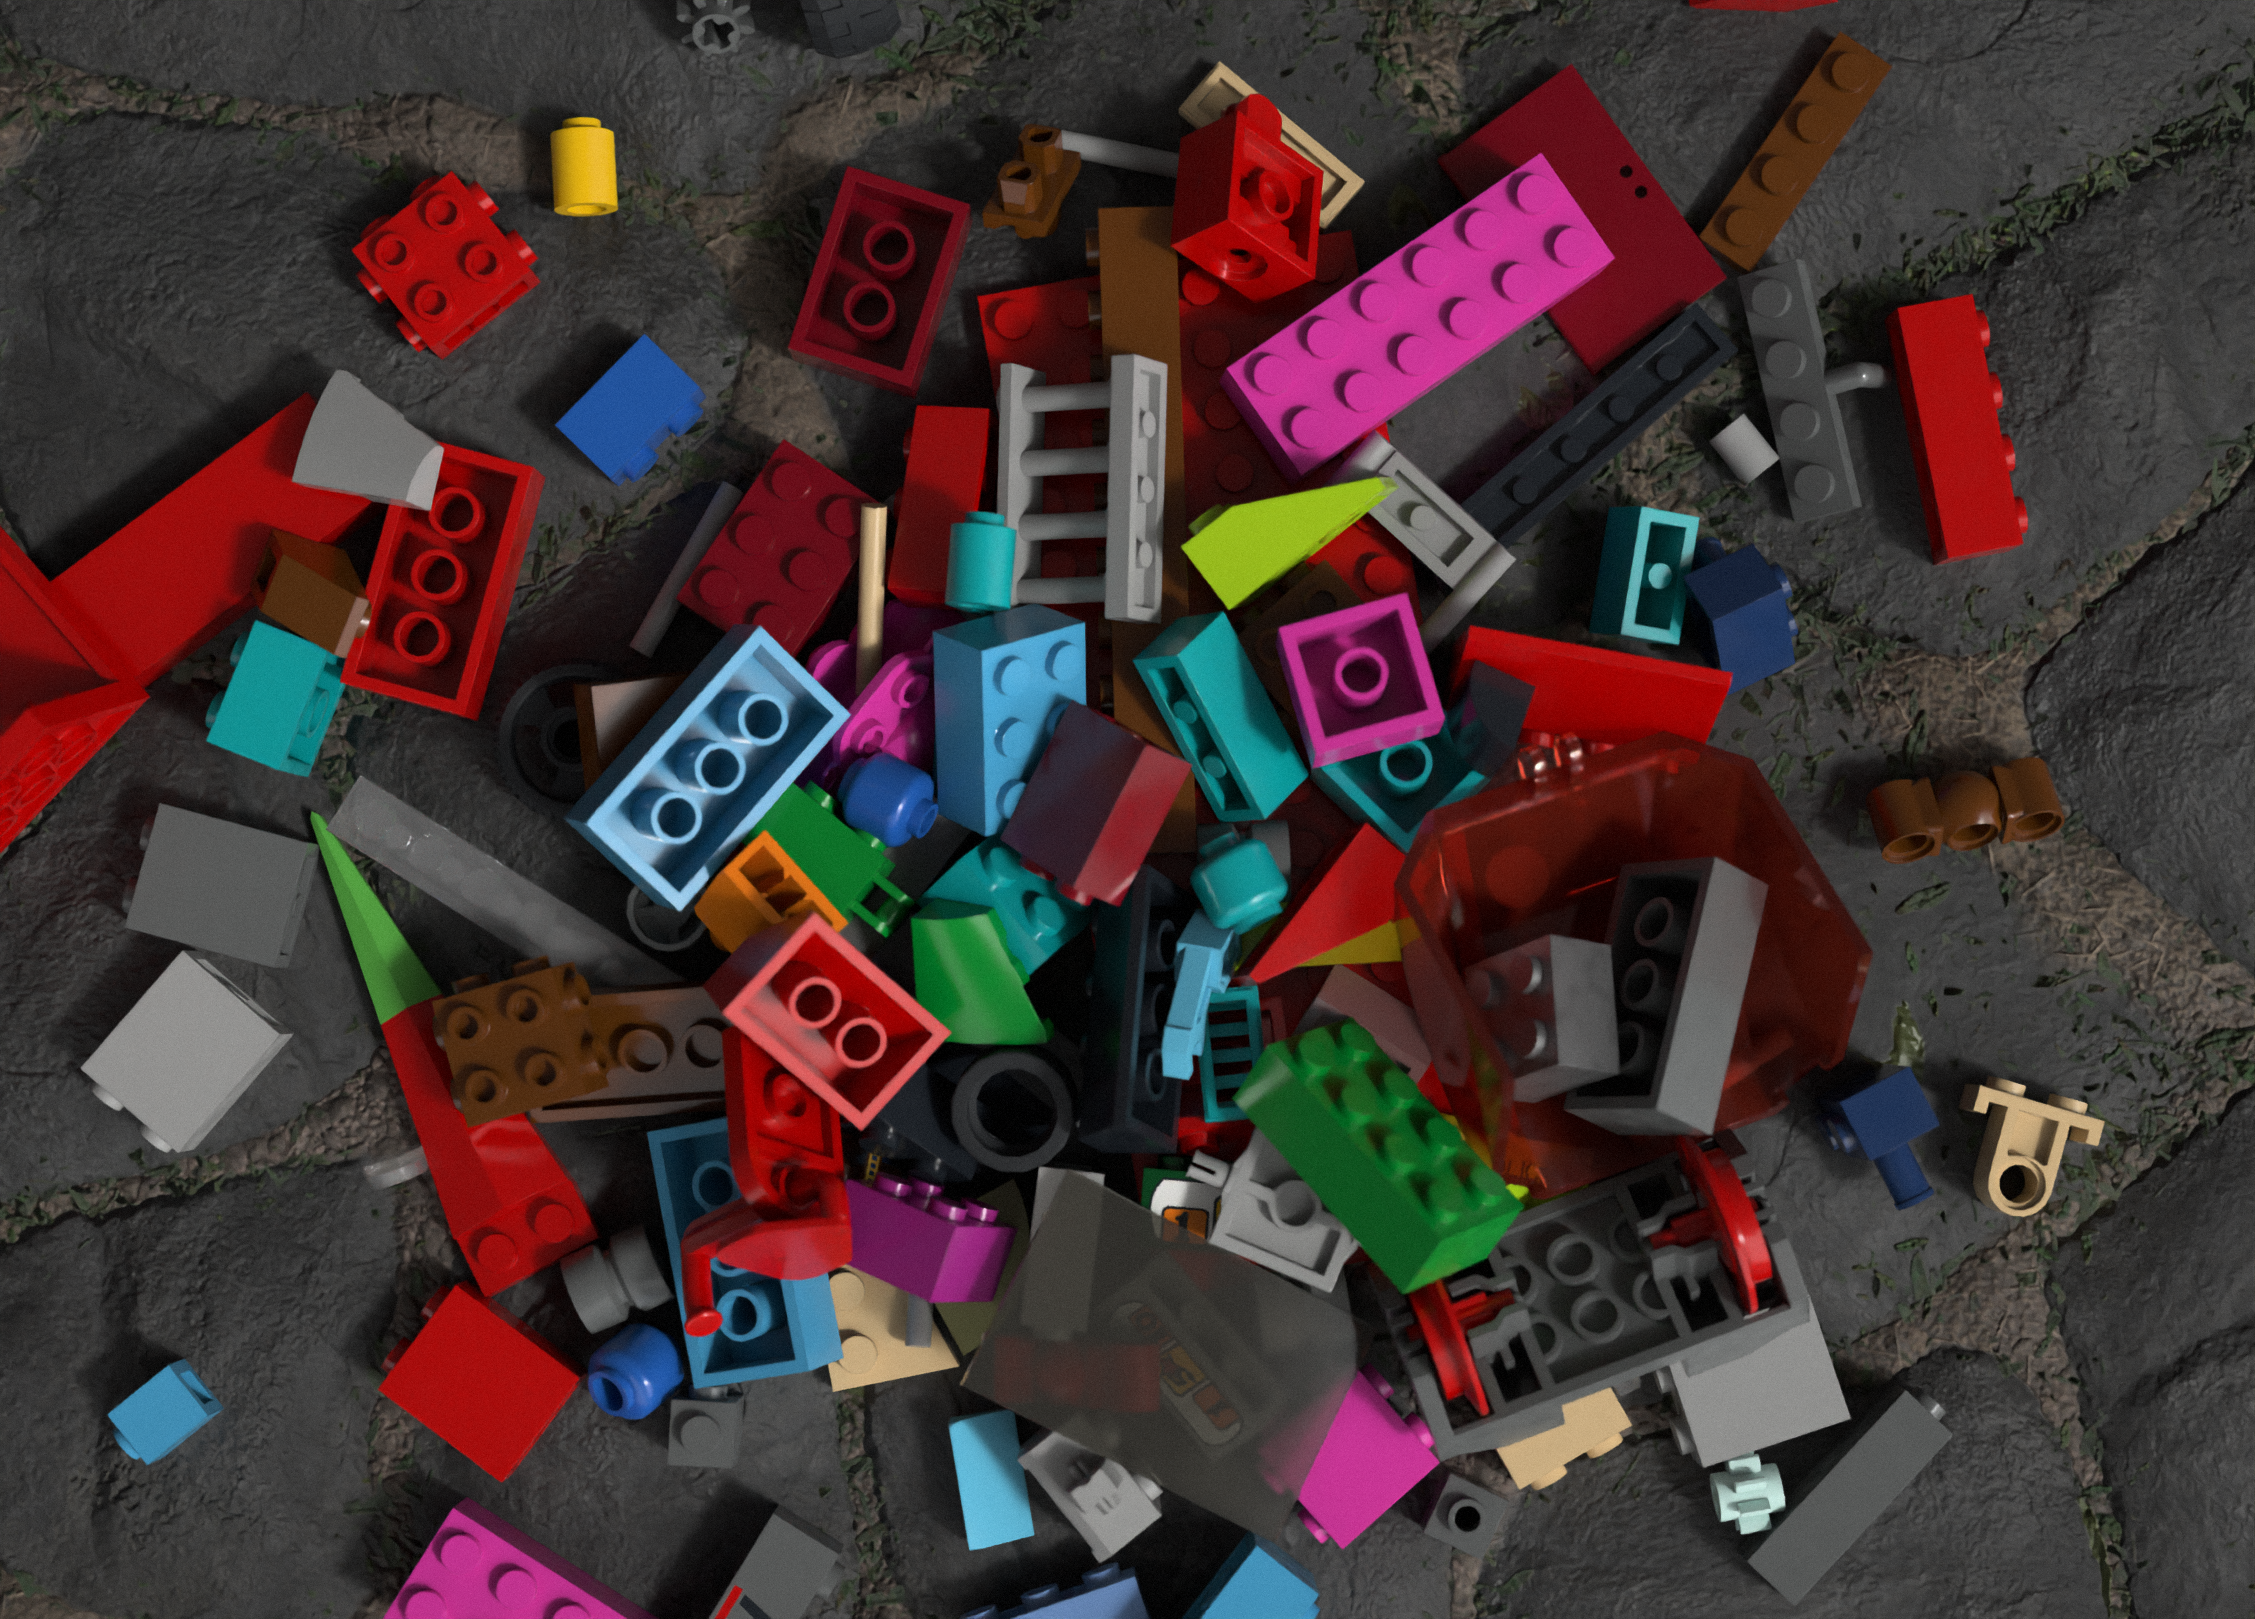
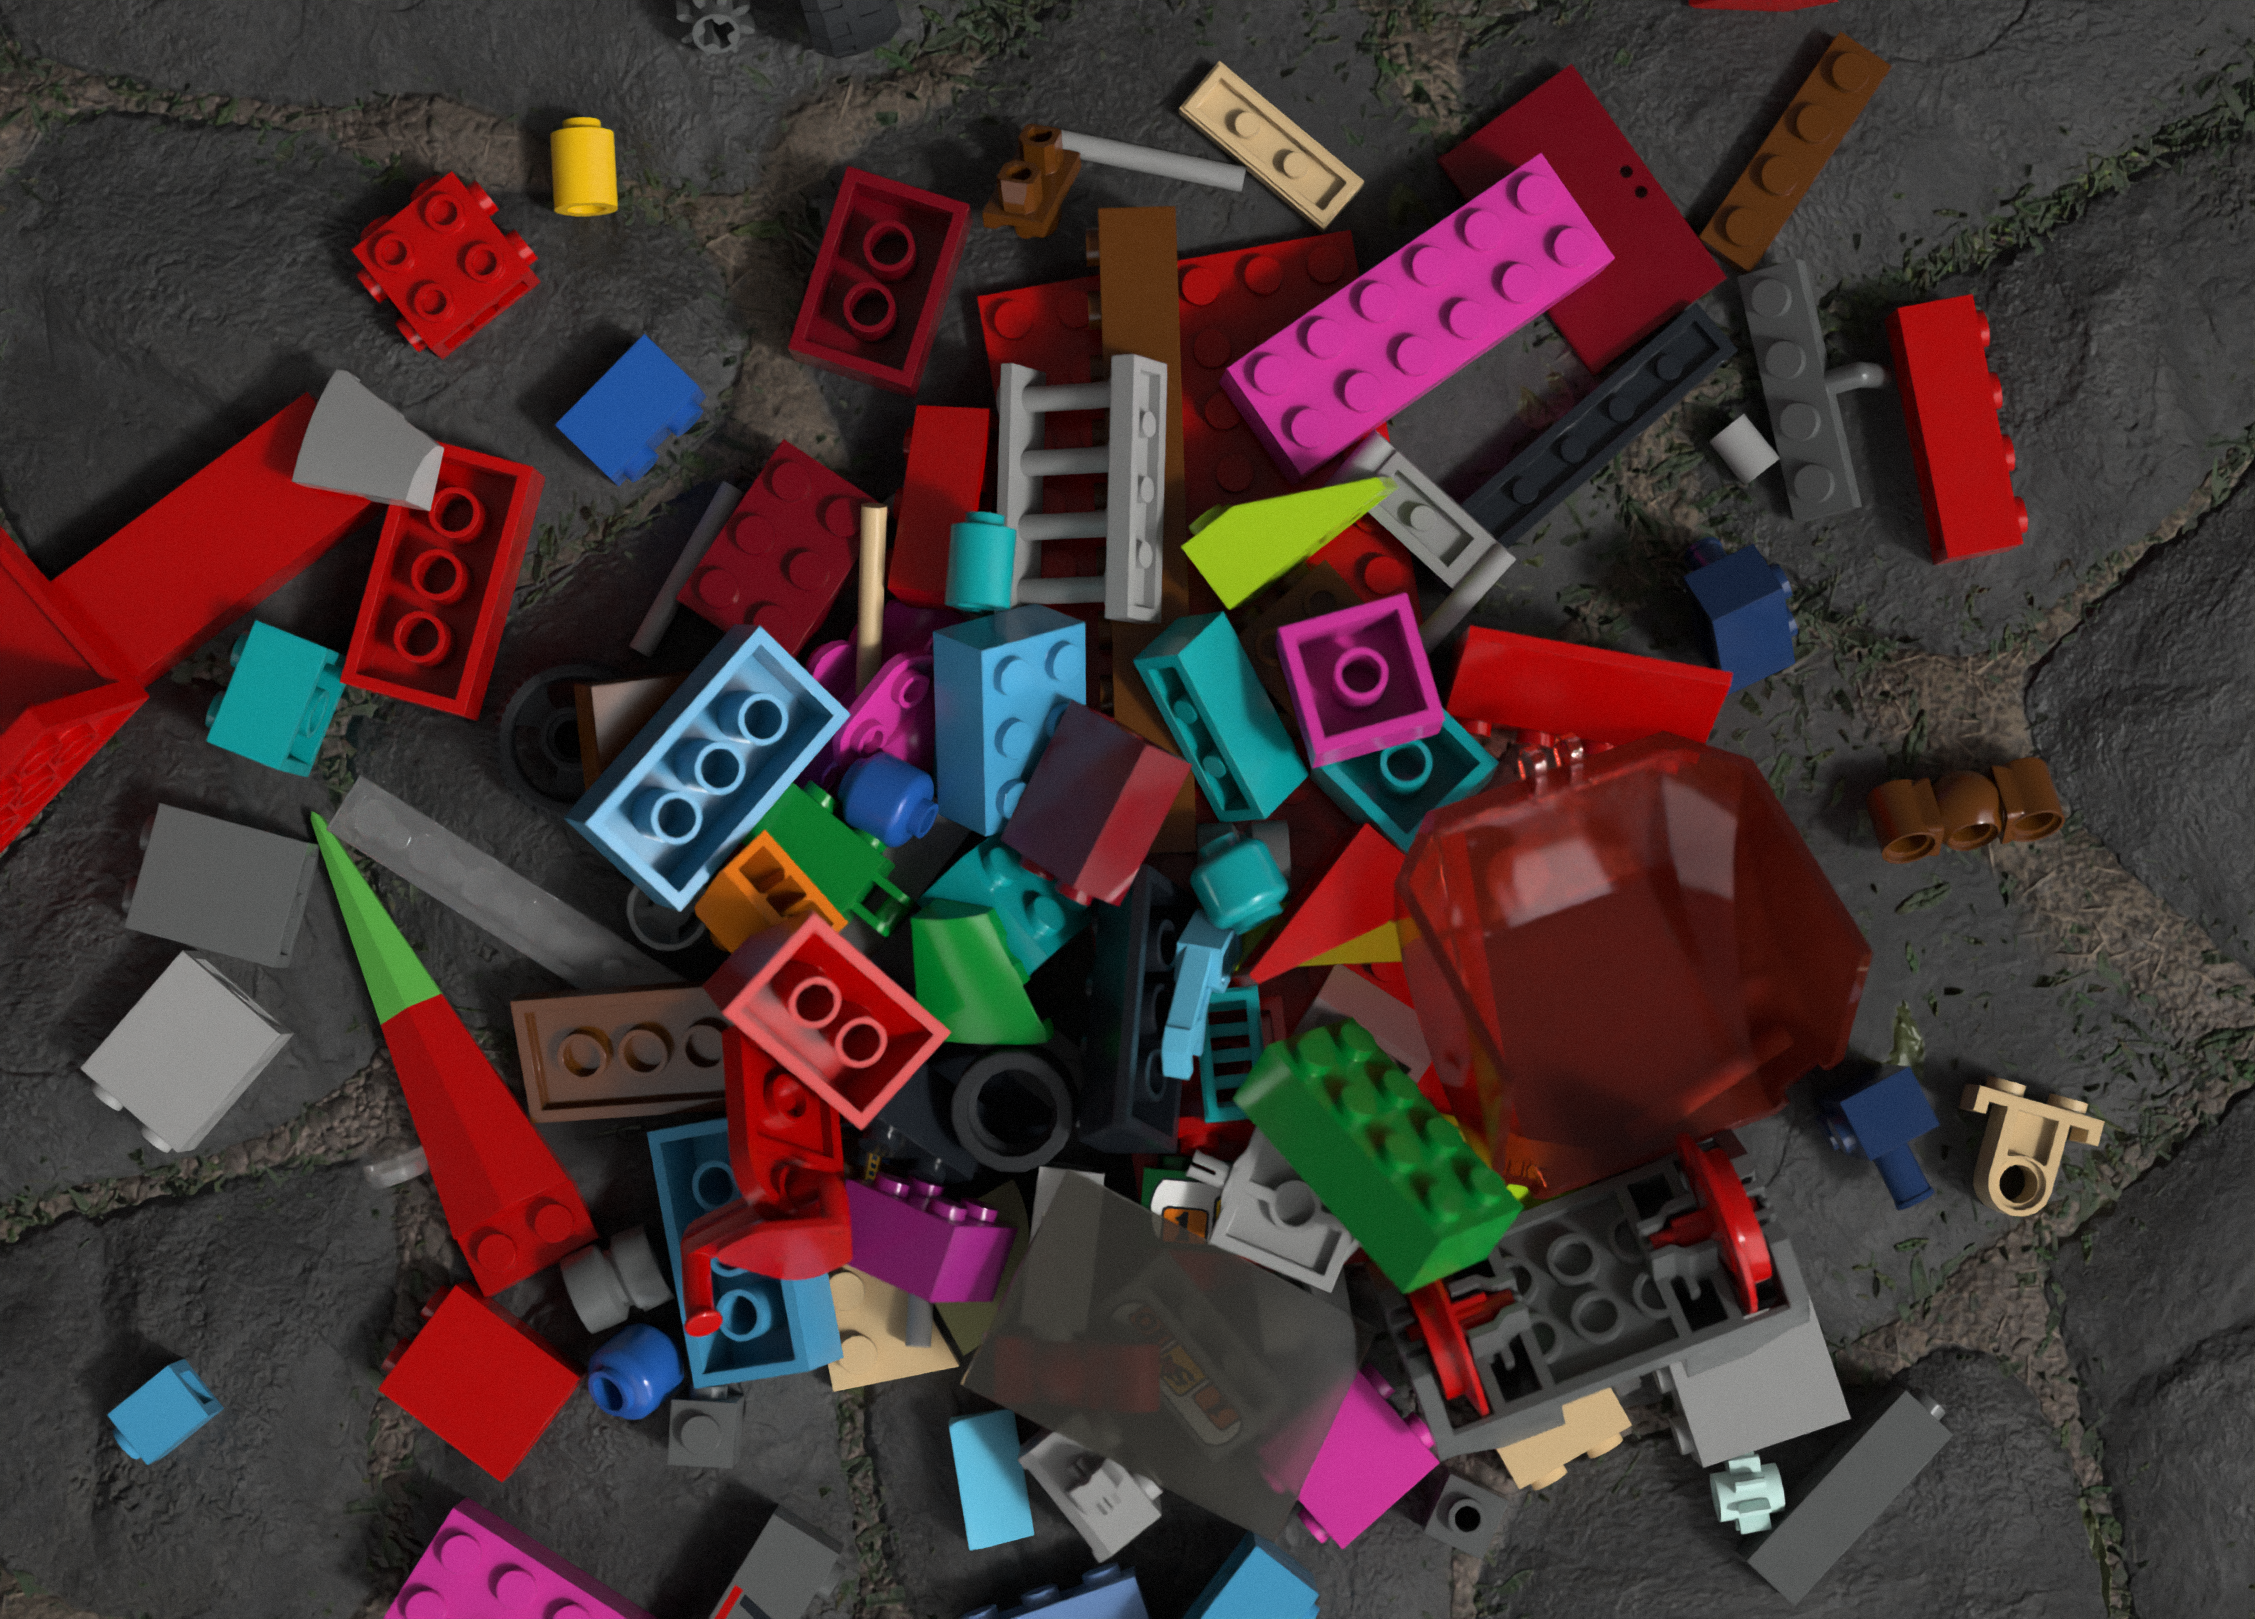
reddish brown slope [250,529,372,658] -> none
reddish brown brick [432,955,610,1127] -> none
red brick [1170,94,1324,304] -> none
black brick [1447,660,1535,779] -> none
flat silver brick [1465,934,1620,1103] -> none
dark grey brick [1563,857,1769,1135] -> none
teal brick [1589,506,1700,645] -> none

